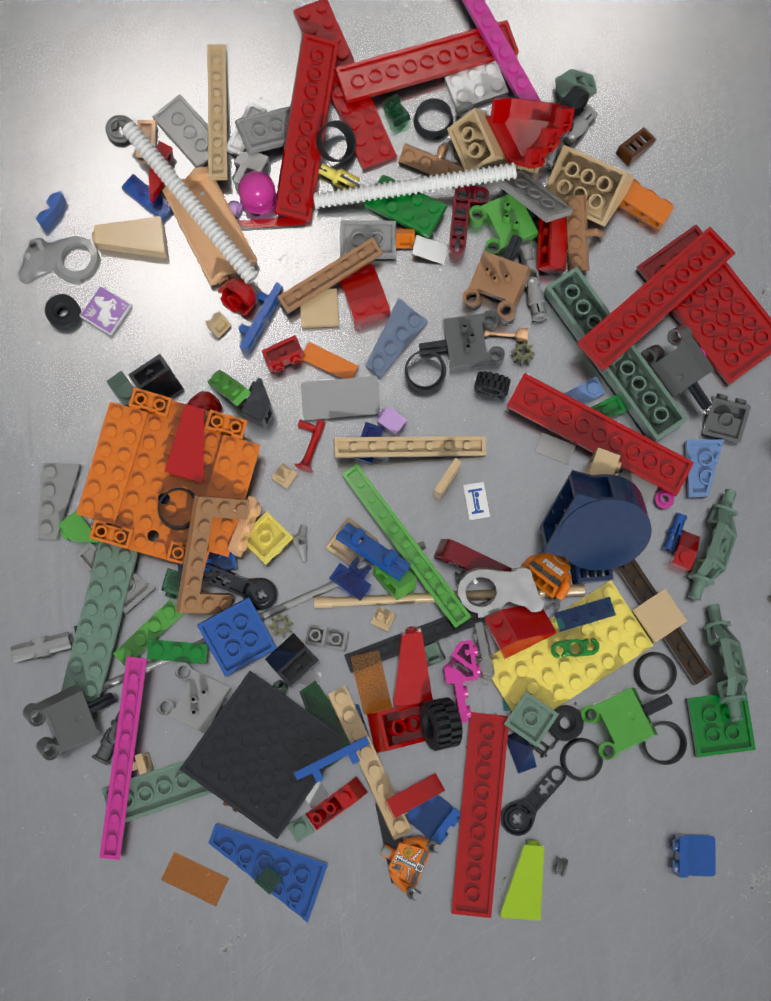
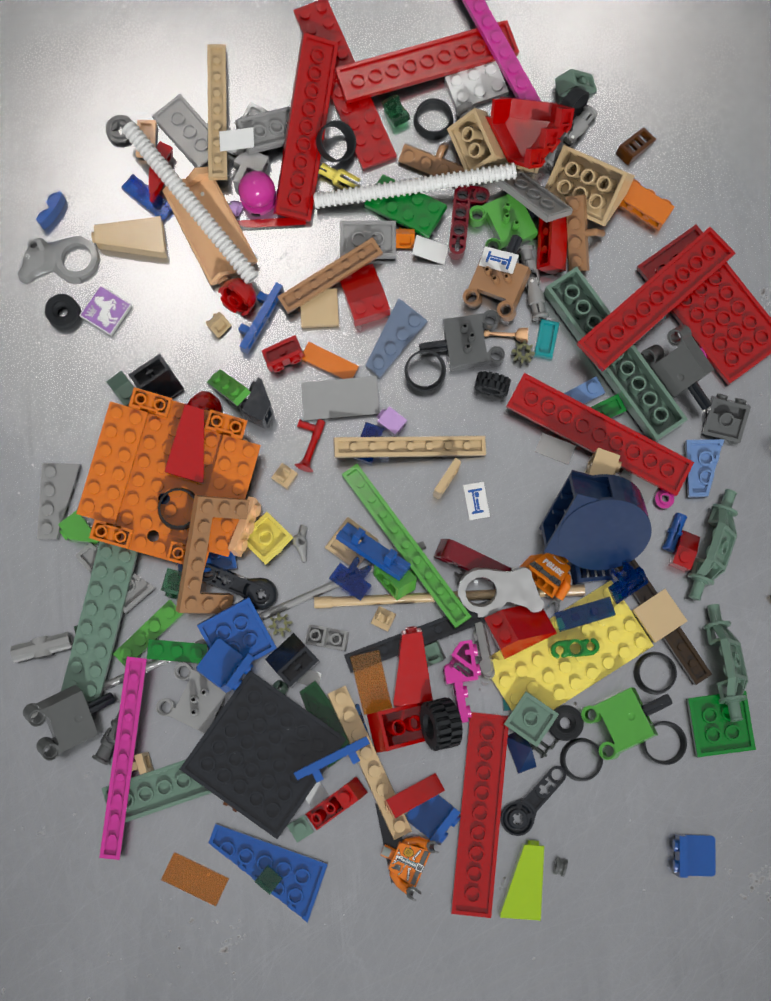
none -> blue bracket [196,639,254,693]
none -> white sticker [219,127,254,151]
none -> white sticker [479,246,519,274]
none -> teal tile [534,319,560,360]
none -> clear blue plate [608,561,649,604]

